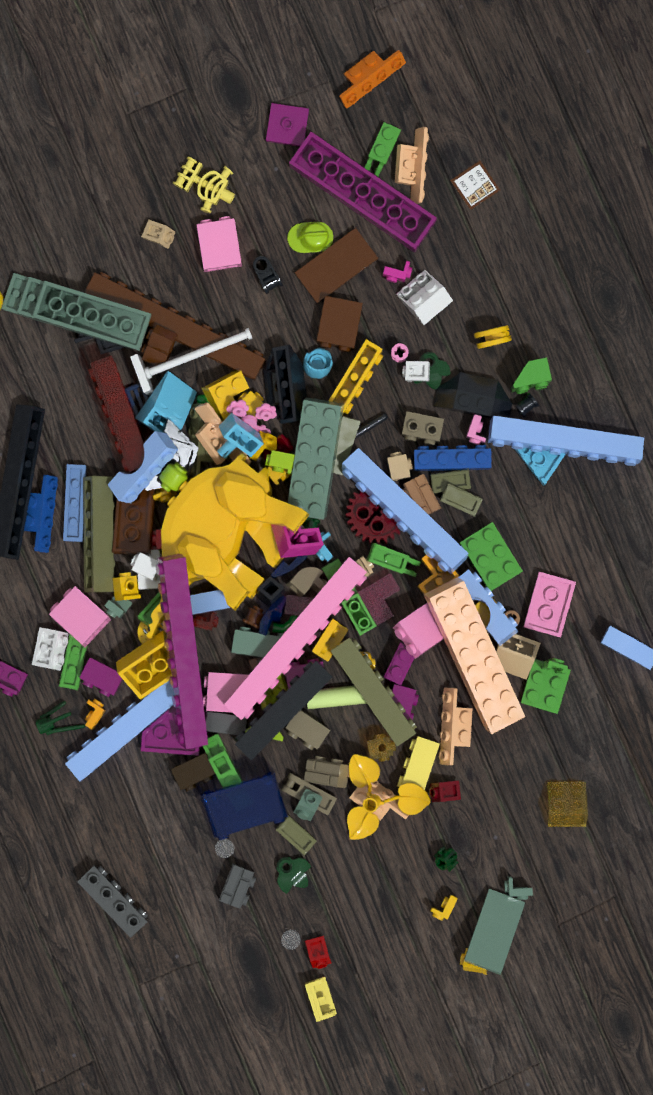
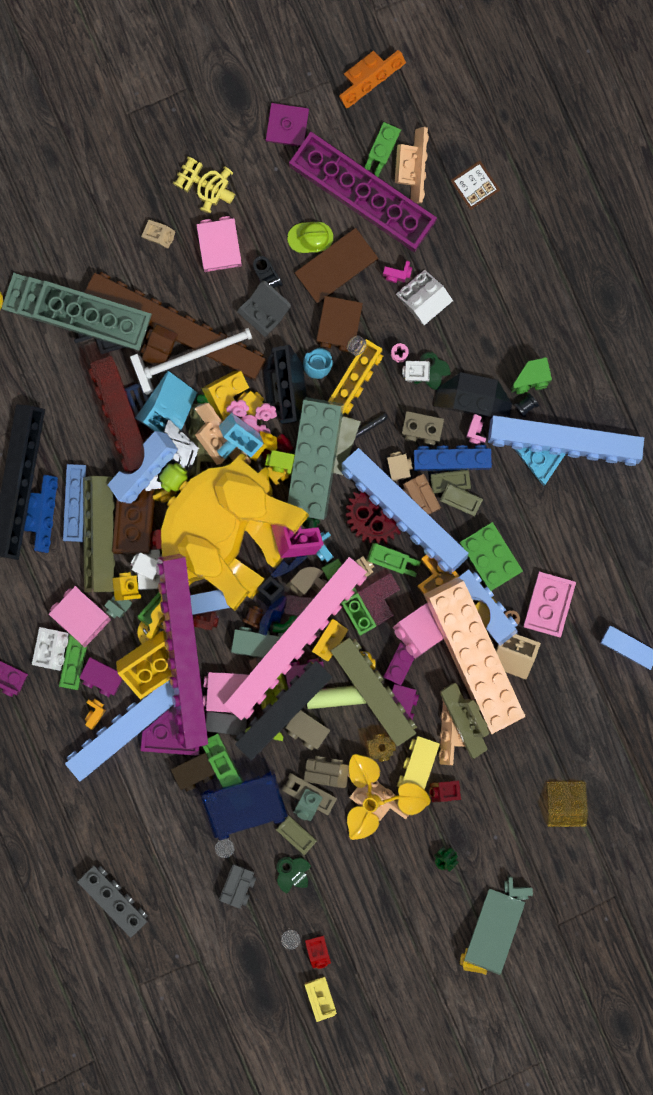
dark green plant [35,701,86,735] -> none
yellow bracket [430,894,458,921] -> none
yellow head [474,325,512,349] -> none
bright green bracket [520,658,571,714] -> none
none -> dark grey bracket [237,281,291,337]
none -> clear tile [347,335,366,356]
none -> olive bracket [440,683,490,758]

